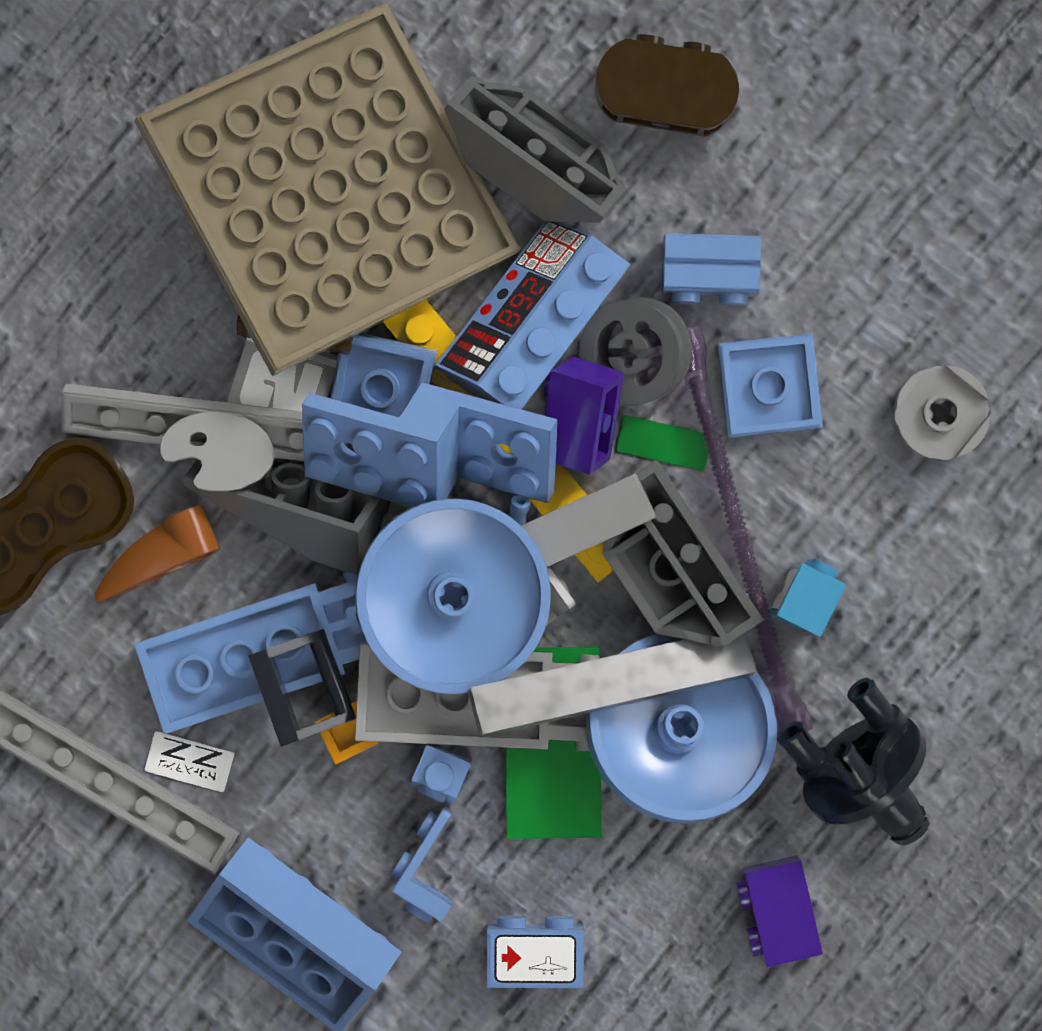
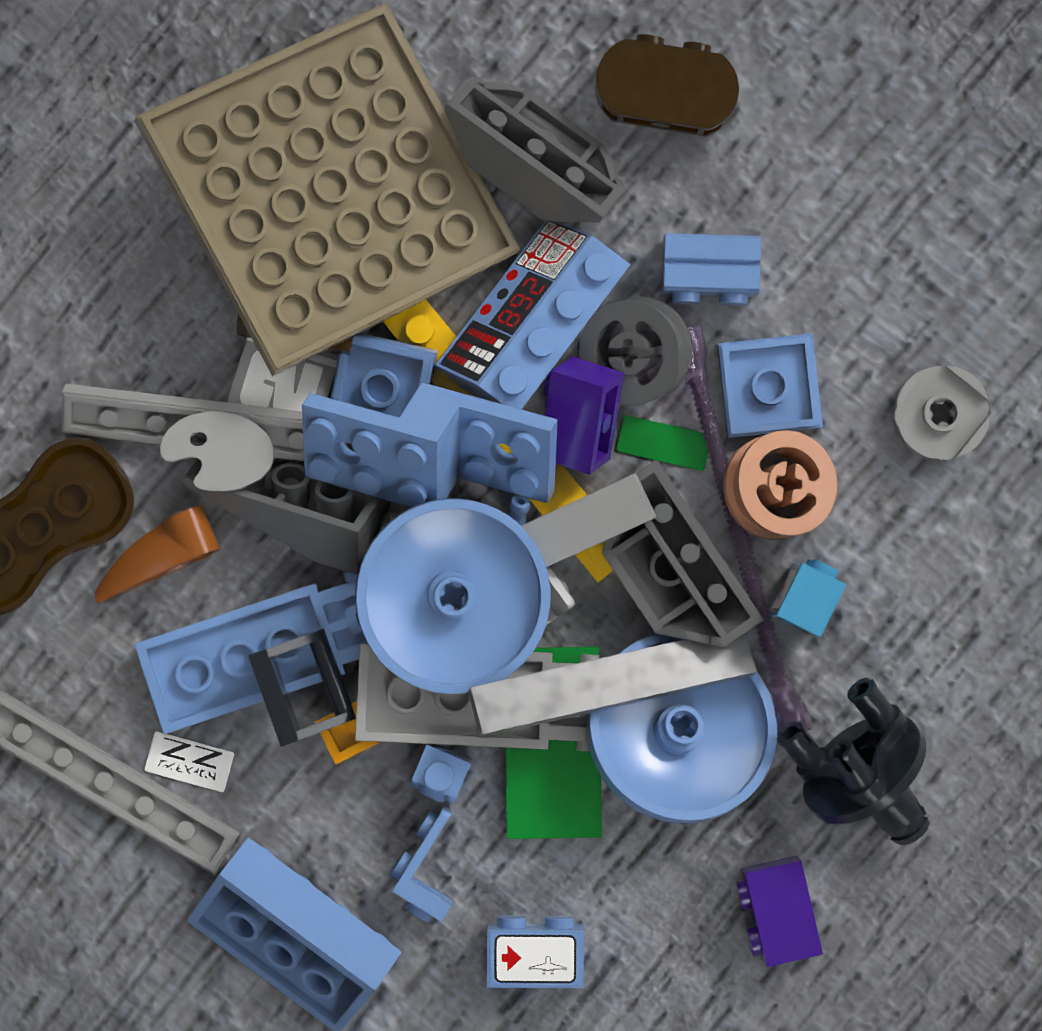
none -> wheel [723,430,837,540]

